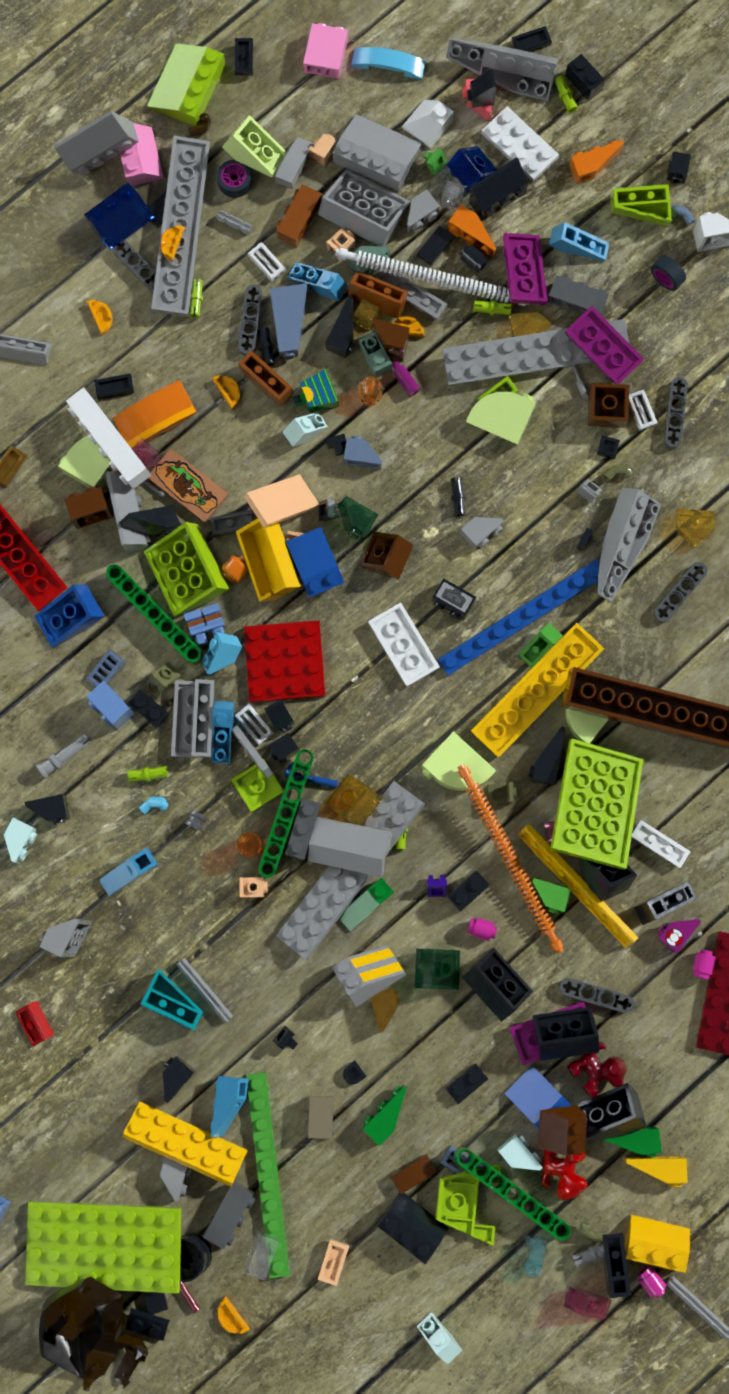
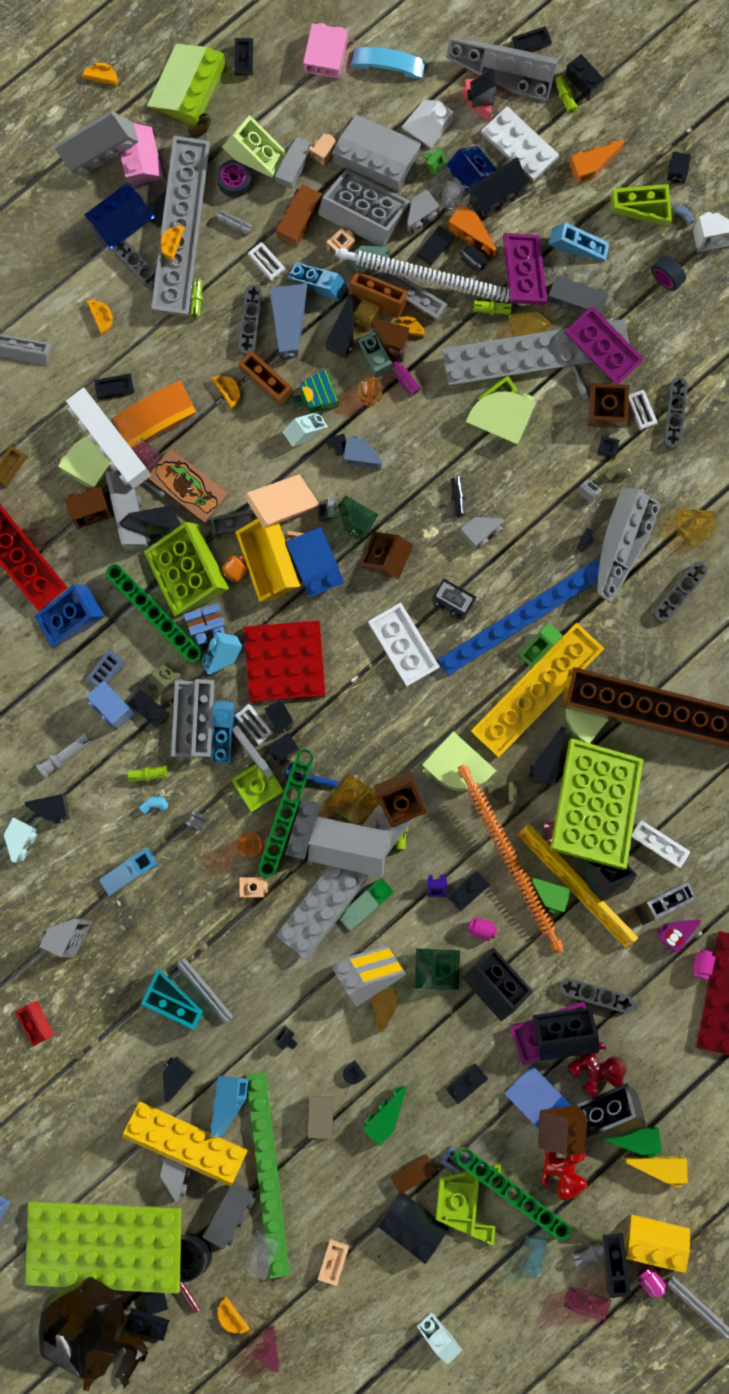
black pin [258,327,275,366] -> none
light aqua slope [497,1134,543,1170] -> none
none -> light orange tile [82,63,118,86]
none -> clear pink slope [252,1326,280,1373]
none -> reddish brown slope [374,771,427,828]

